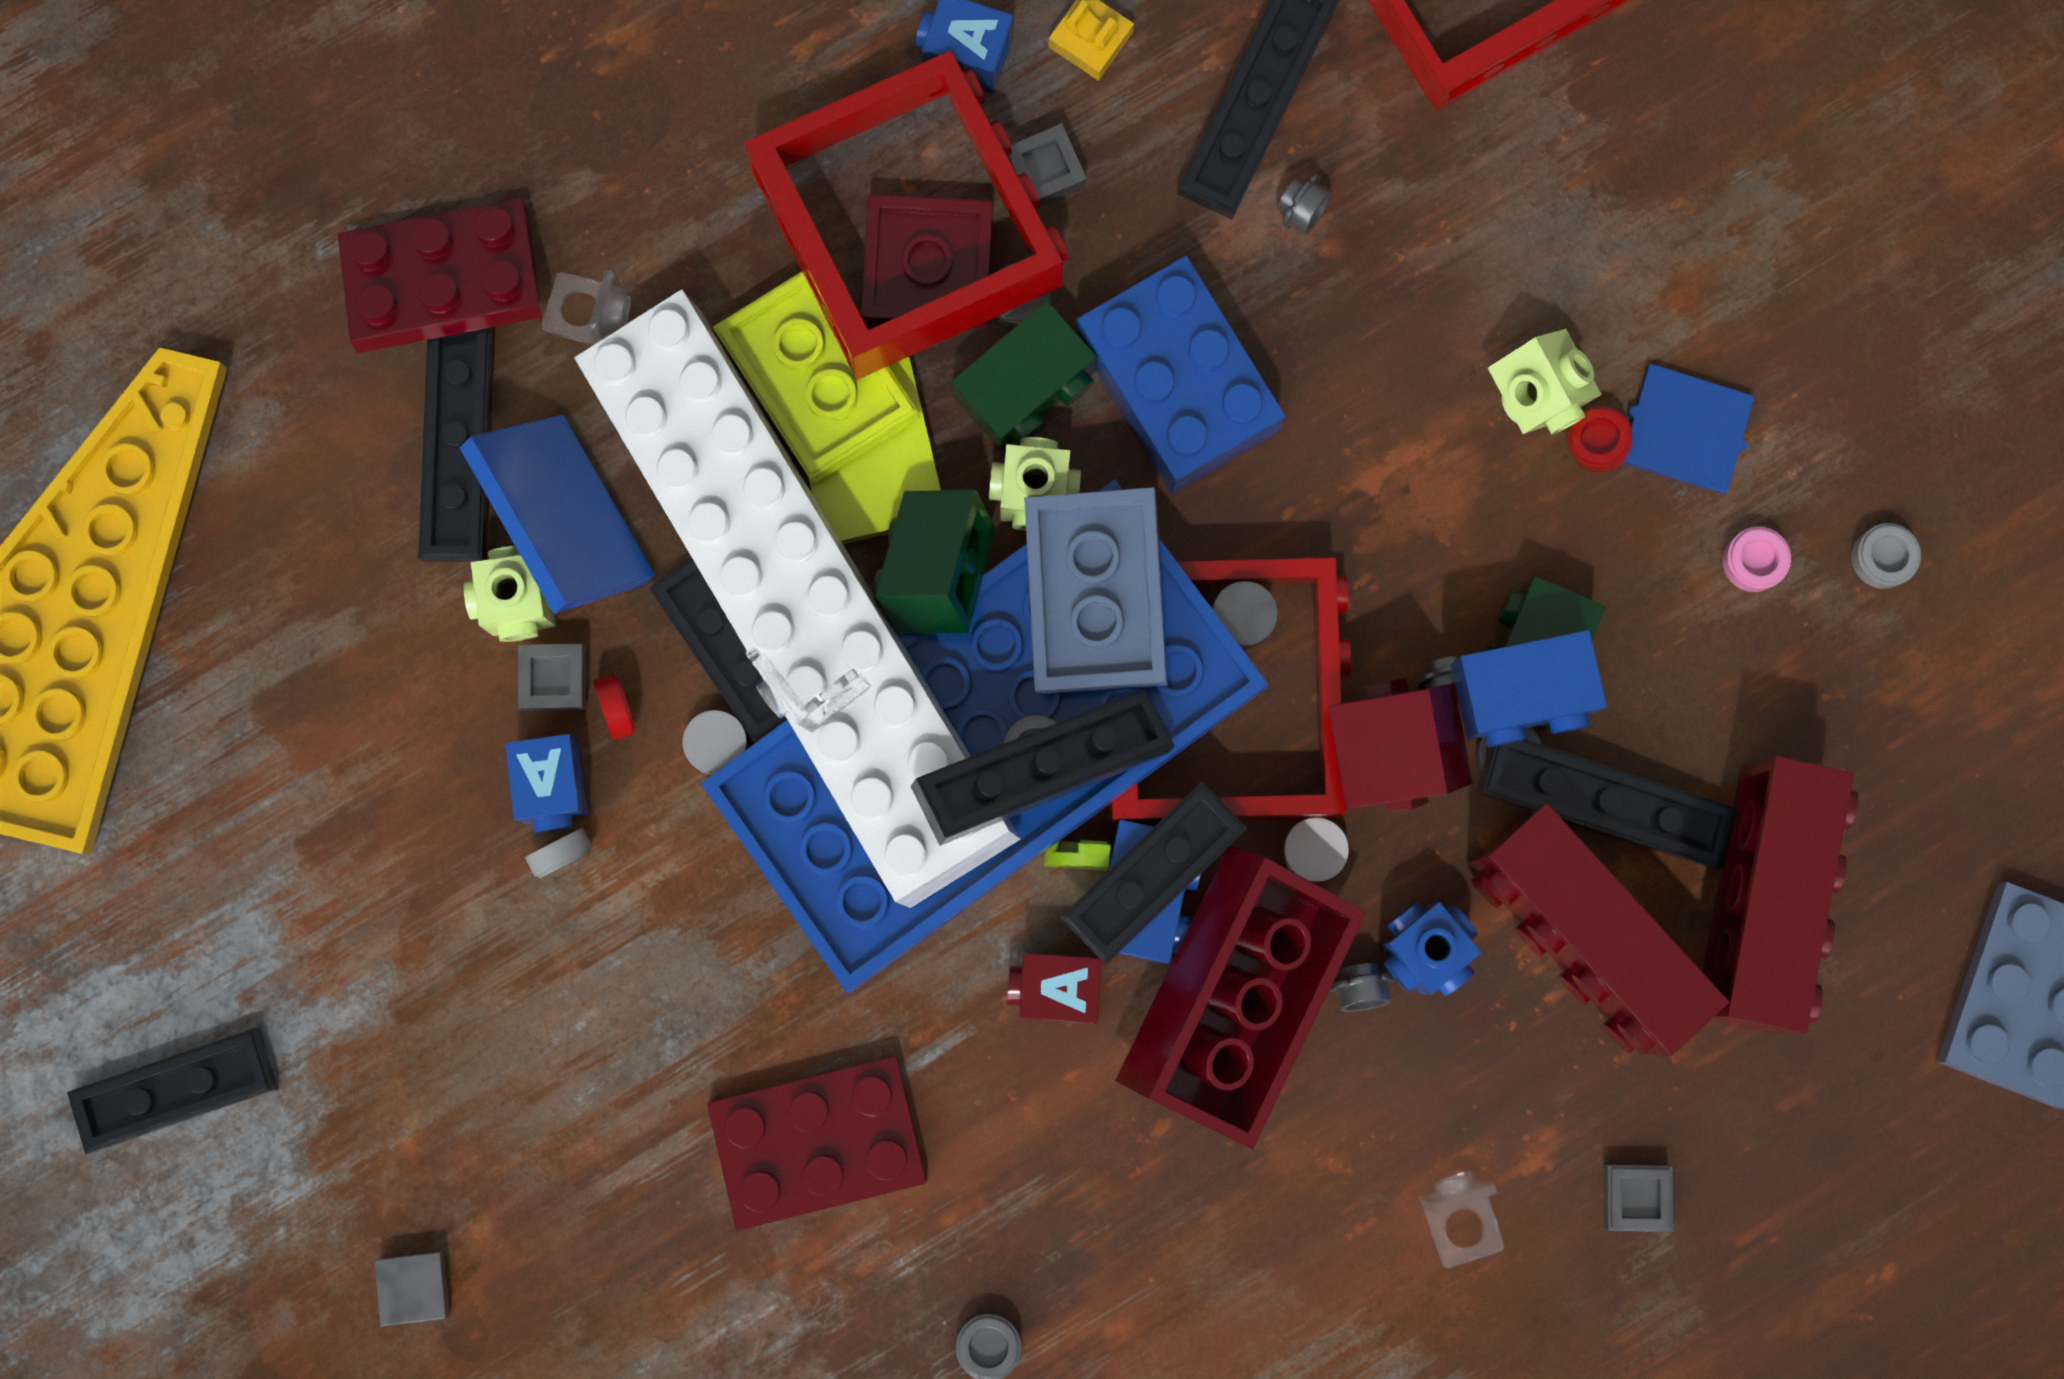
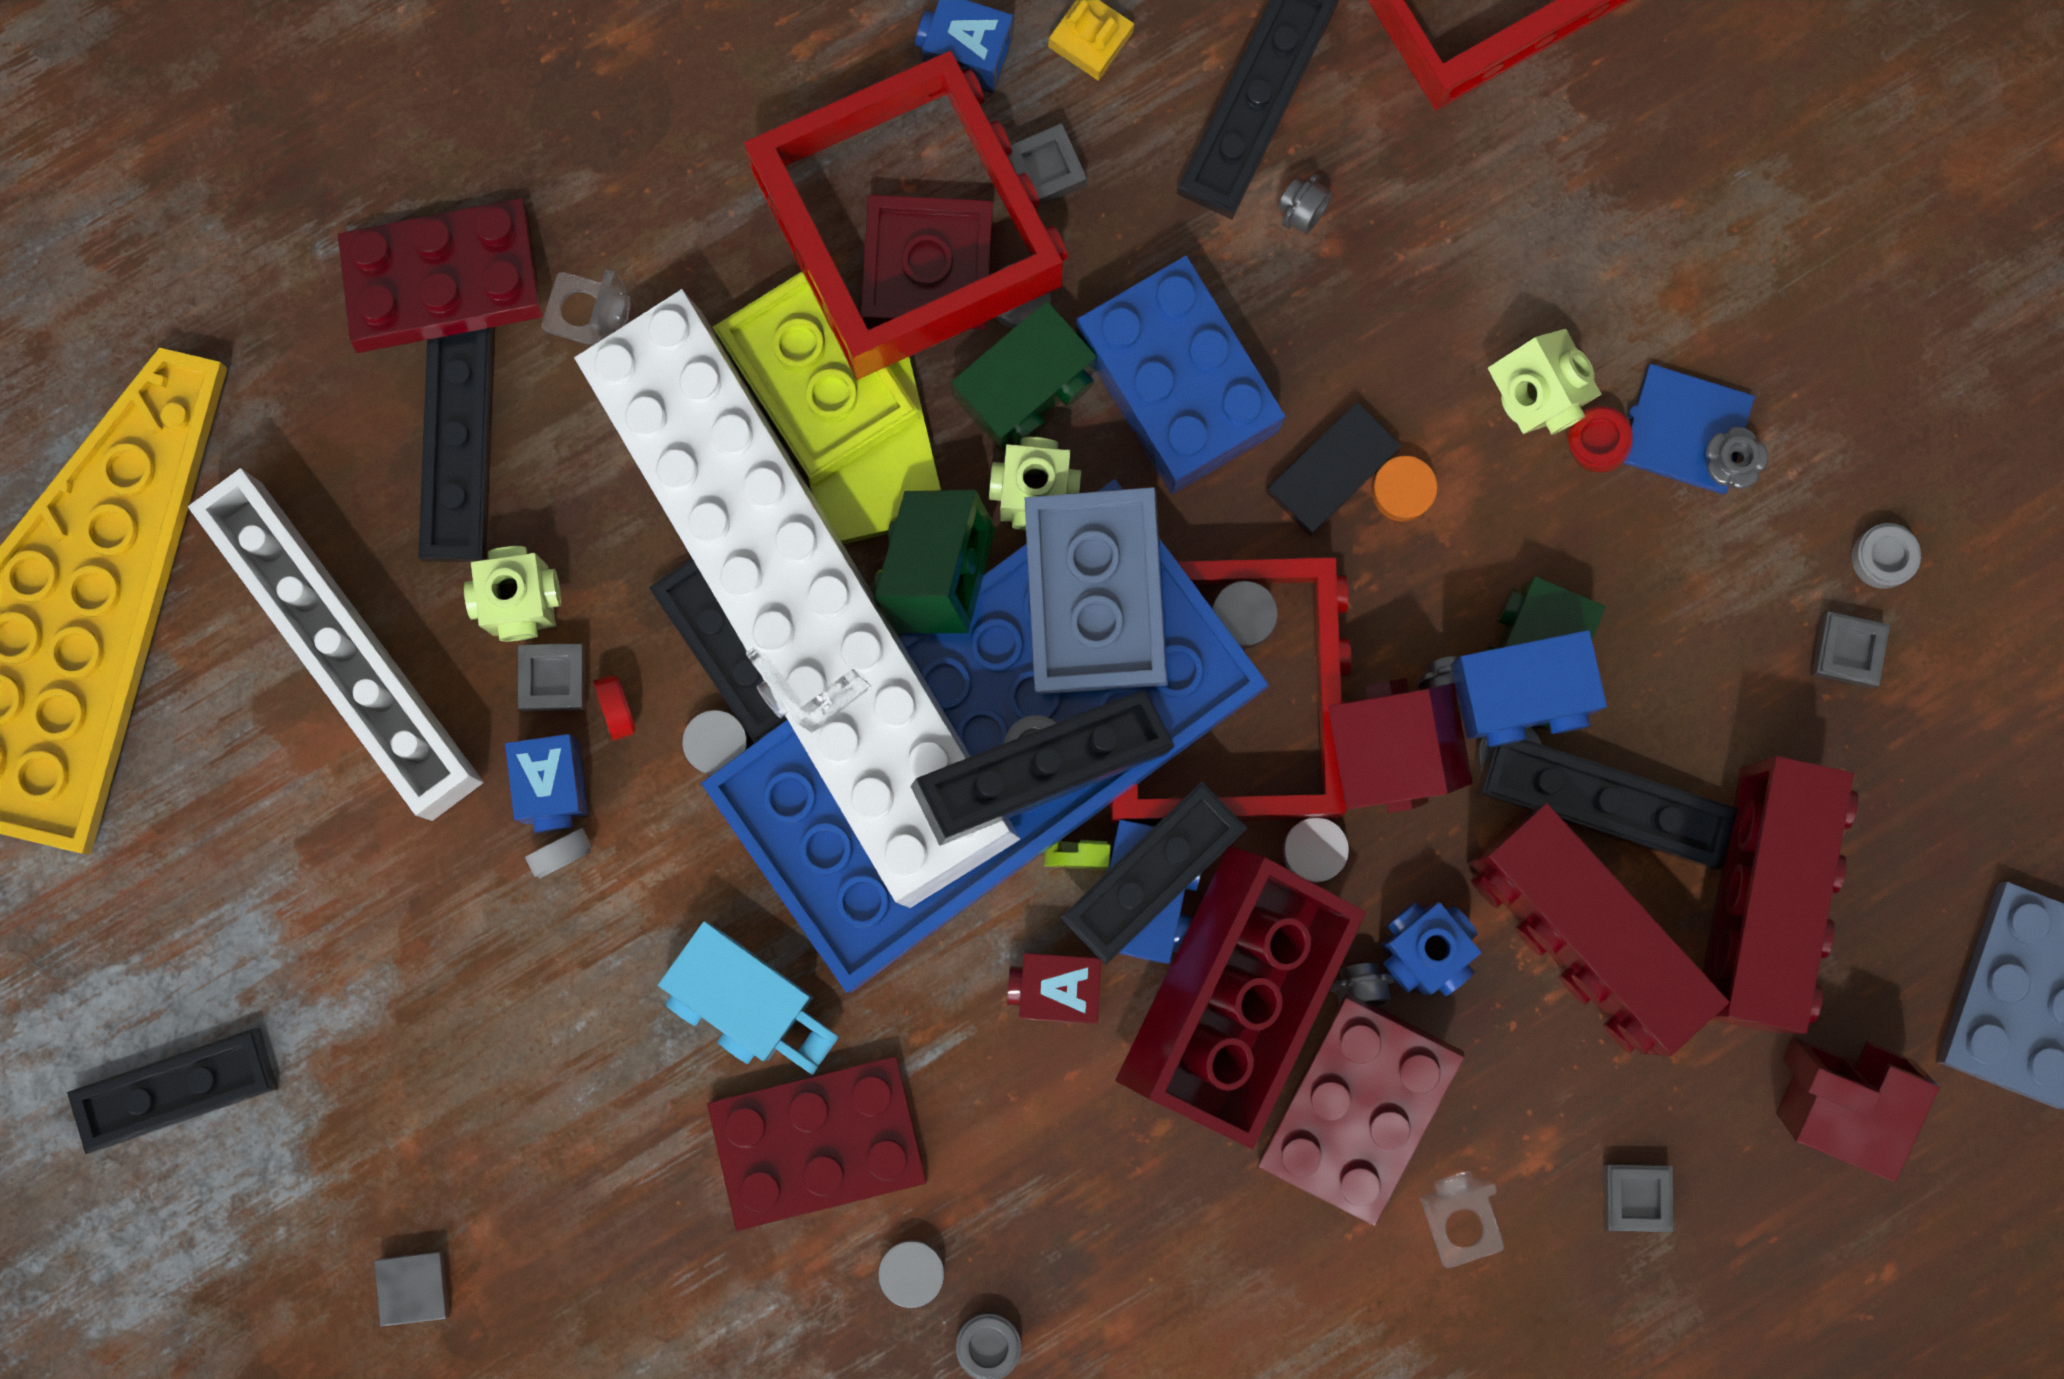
blue tile [460,415,655,614] -> none
bright pink tile [1722,527,1791,592] -> none
none -> white brick [187,468,484,821]
none -> medium azure brick [657,921,839,1074]
none -> light grey tile [879,1240,944,1308]
none -> dark red plate [1258,992,1465,1226]
none -> black tile [1266,402,1401,536]
none -> orange tile [1372,456,1437,522]
none -> flat silver plate [1705,427,1768,489]
none -> dark red plate [1776,1036,1940,1183]
none -> flat silver tile [1810,612,1890,689]

